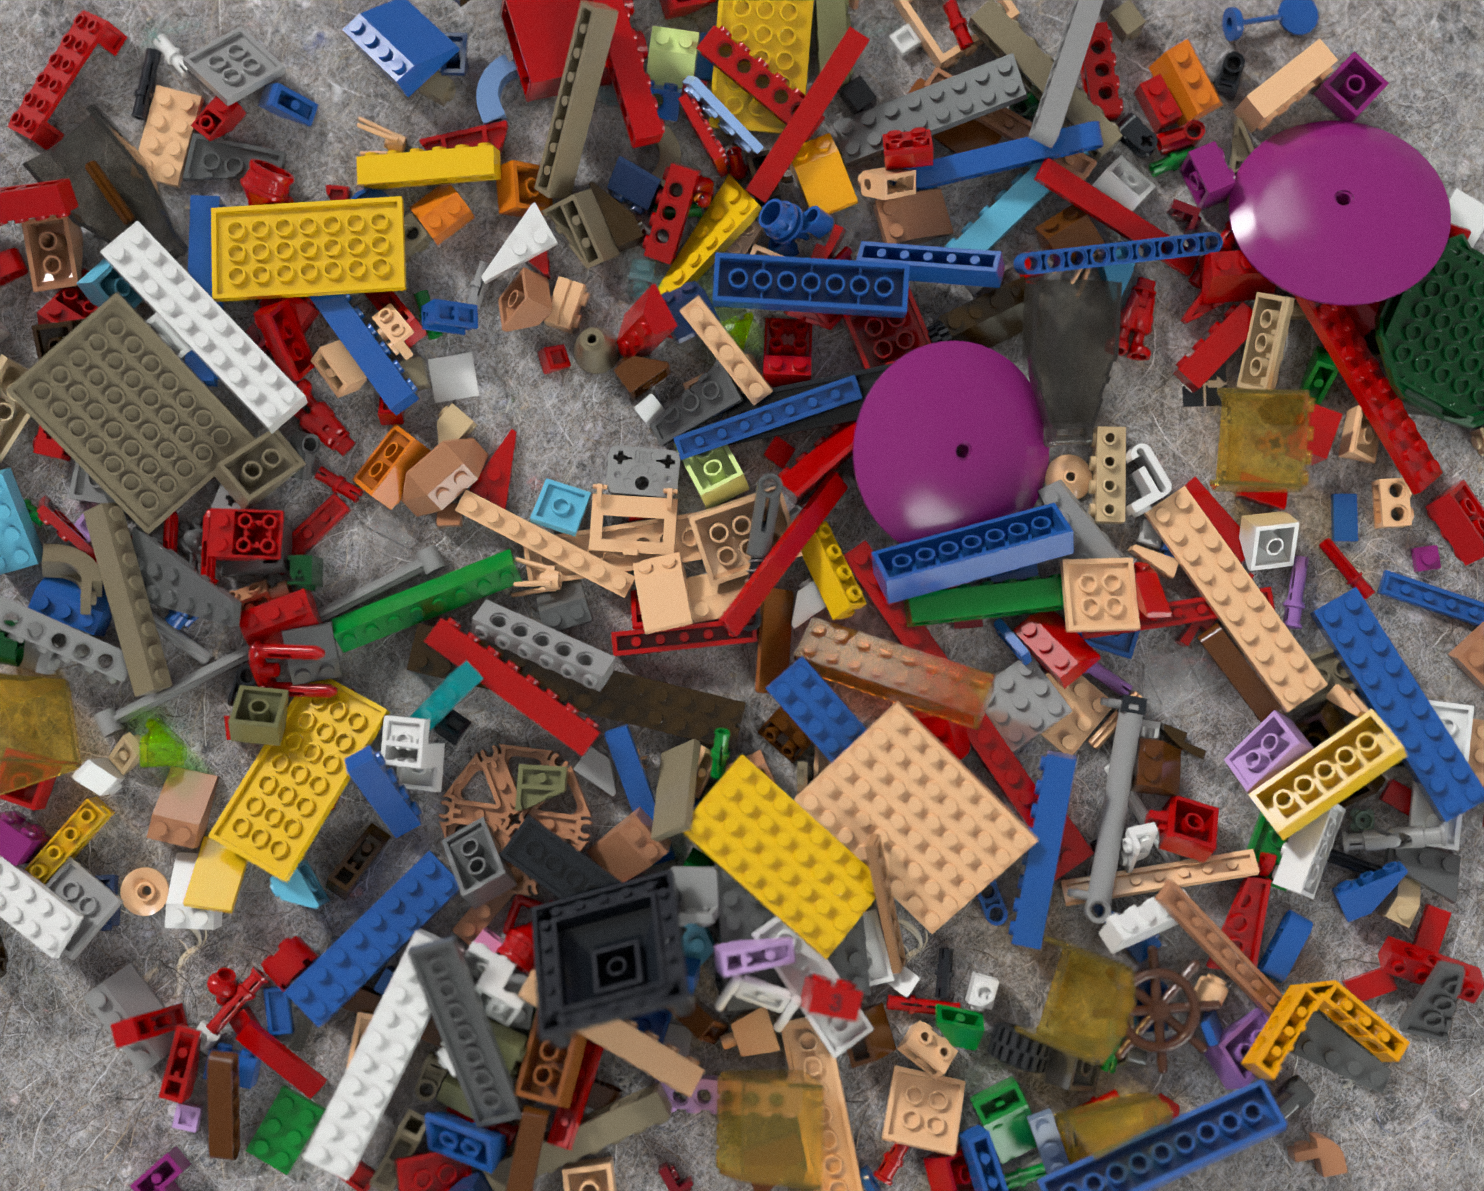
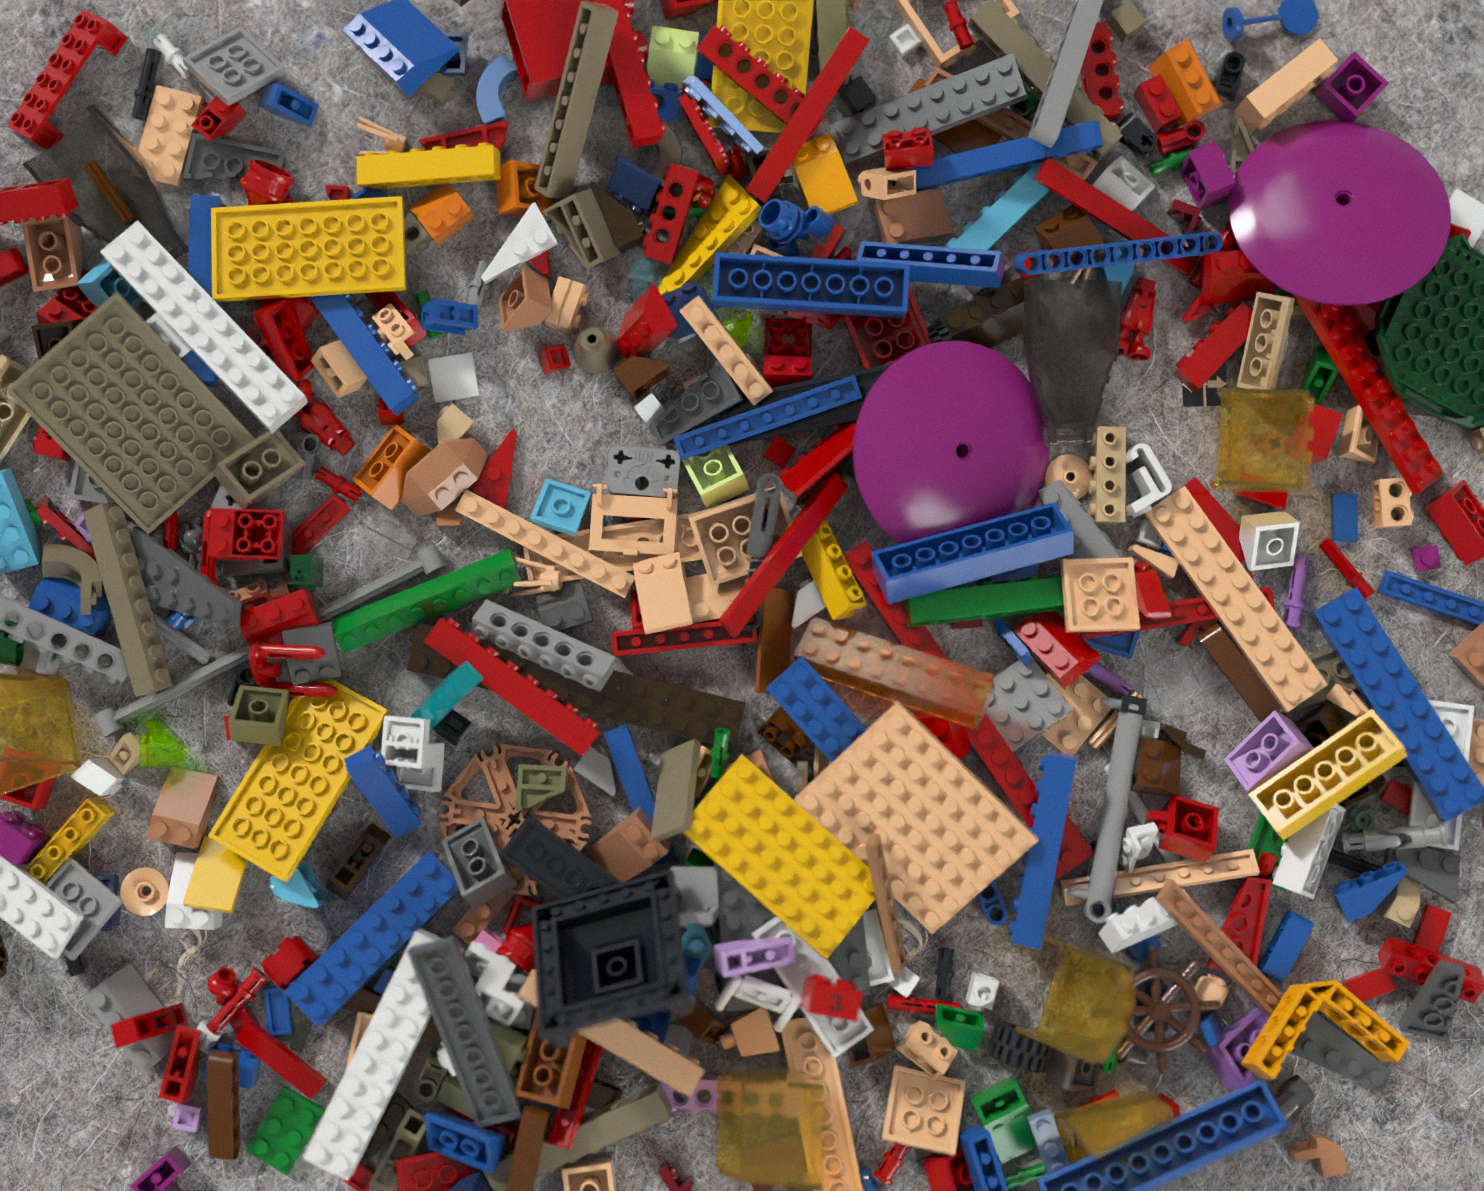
none -> black pin [64,954,86,977]
none -> dark brown plate [360,1092,415,1165]

